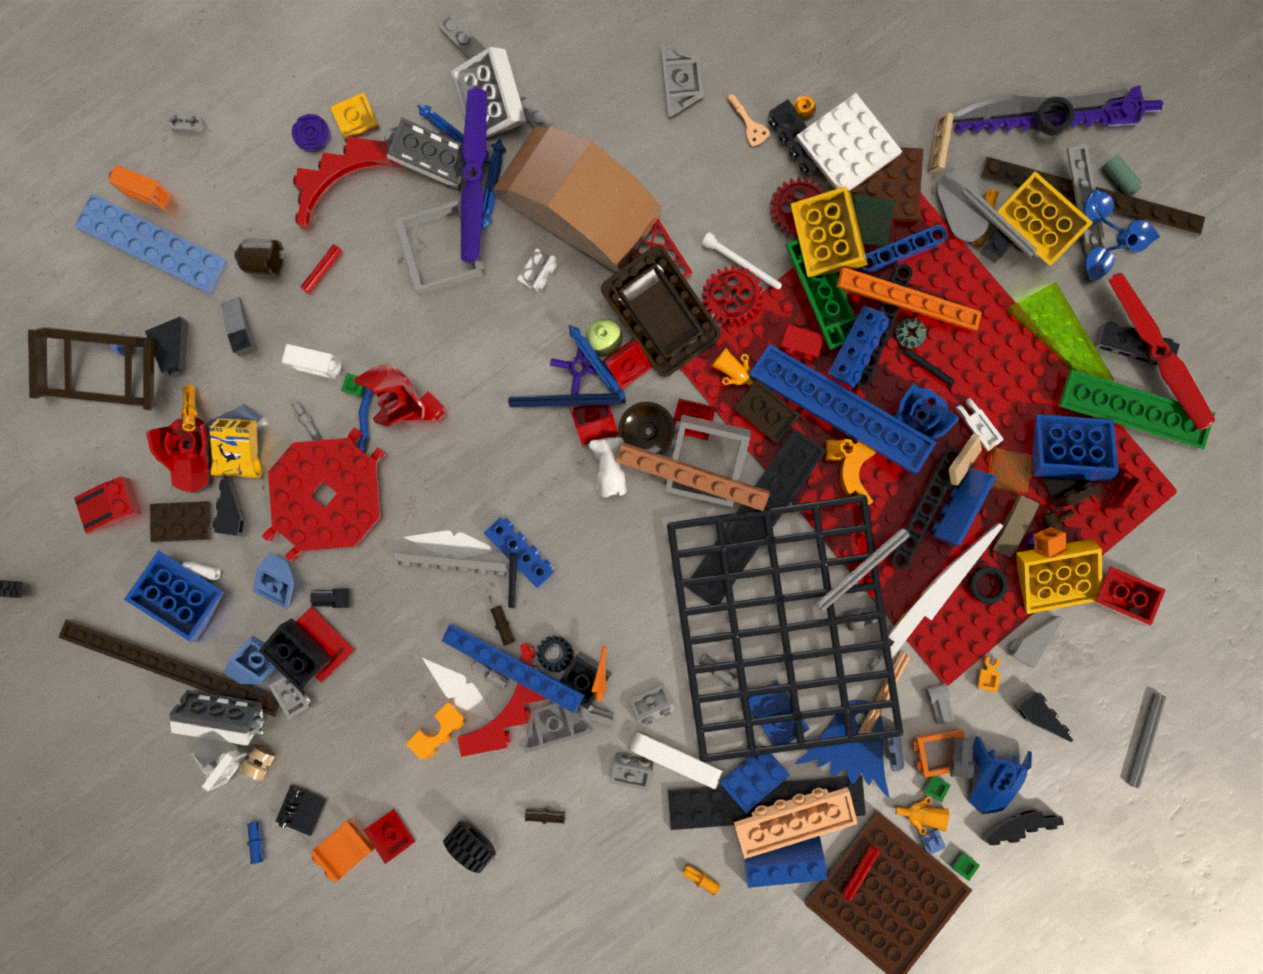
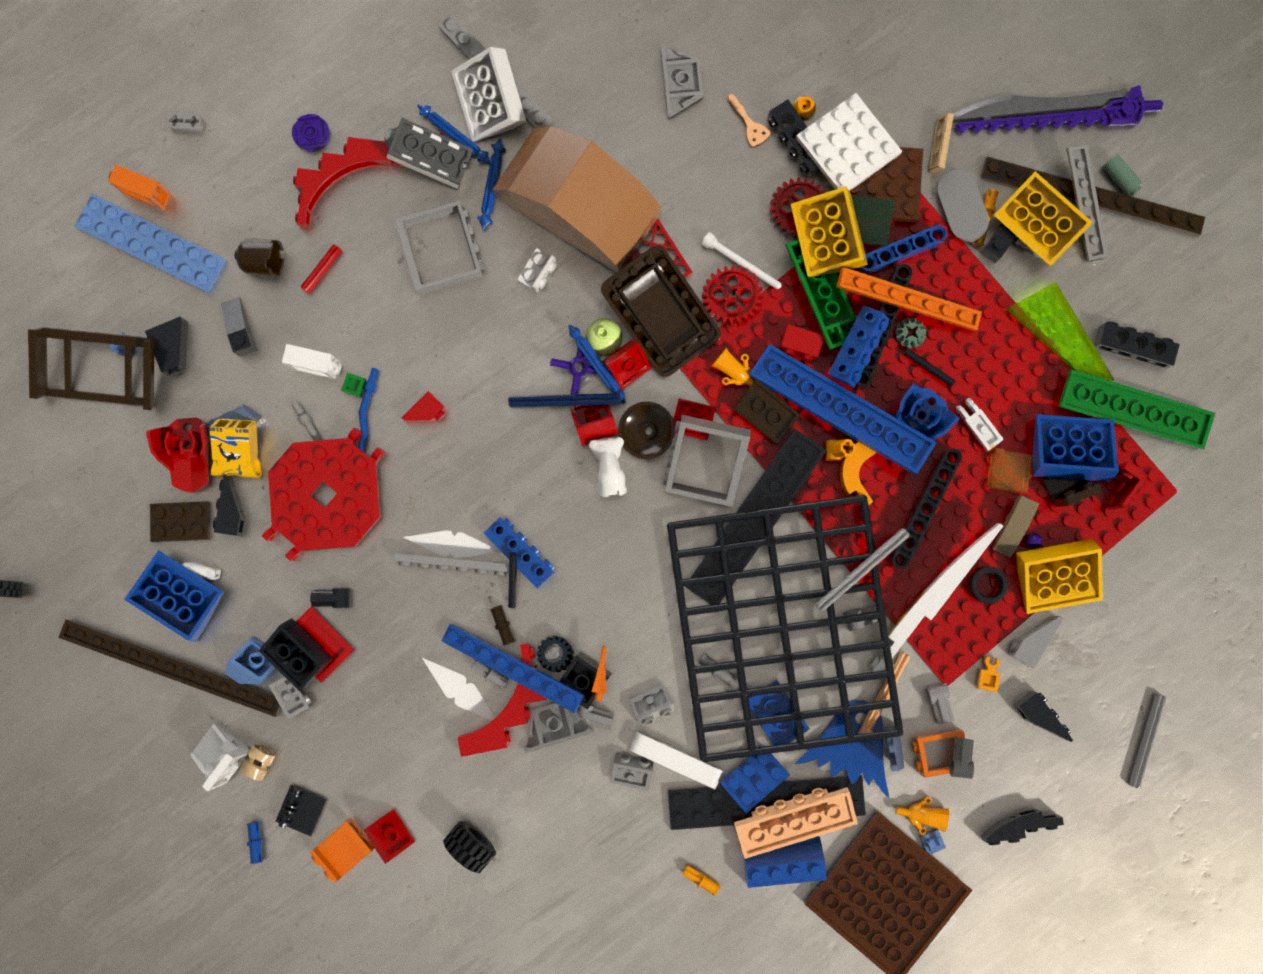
red slope [74,477,141,534] -> none
dark grey piece [169,690,265,746] -> none
light orange pin [181,385,197,431] -> none
medium blue slope [253,553,294,609] -> none
yellow tile [330,92,379,142] -> none
red piece [353,363,425,427] -> none
light orange arch [406,700,466,760] -> none
dark purple piece [461,88,487,262] -> none
dark brown pin [525,808,566,824] -> none
nougat plate [616,442,770,511] -> none
red axle [842,846,880,901] -> none
green plate [923,776,951,802] -> none
blue slope [930,468,996,547] -> none
tan tile [948,434,982,485] -> none
green plate [951,852,980,881] -> none
light grey axle [962,186,1037,257] -> none
blue piece [968,736,1032,814] -> none
orange brick [1034,527,1066,558] -> none
black tyre [1035,97,1075,136] -> none
dark brown piece [1041,509,1074,532] -> none
blue plant [1084,190,1160,281] -> none
red slope [1095,566,1166,626] -> none
red piece [1109,273,1215,430] -> none

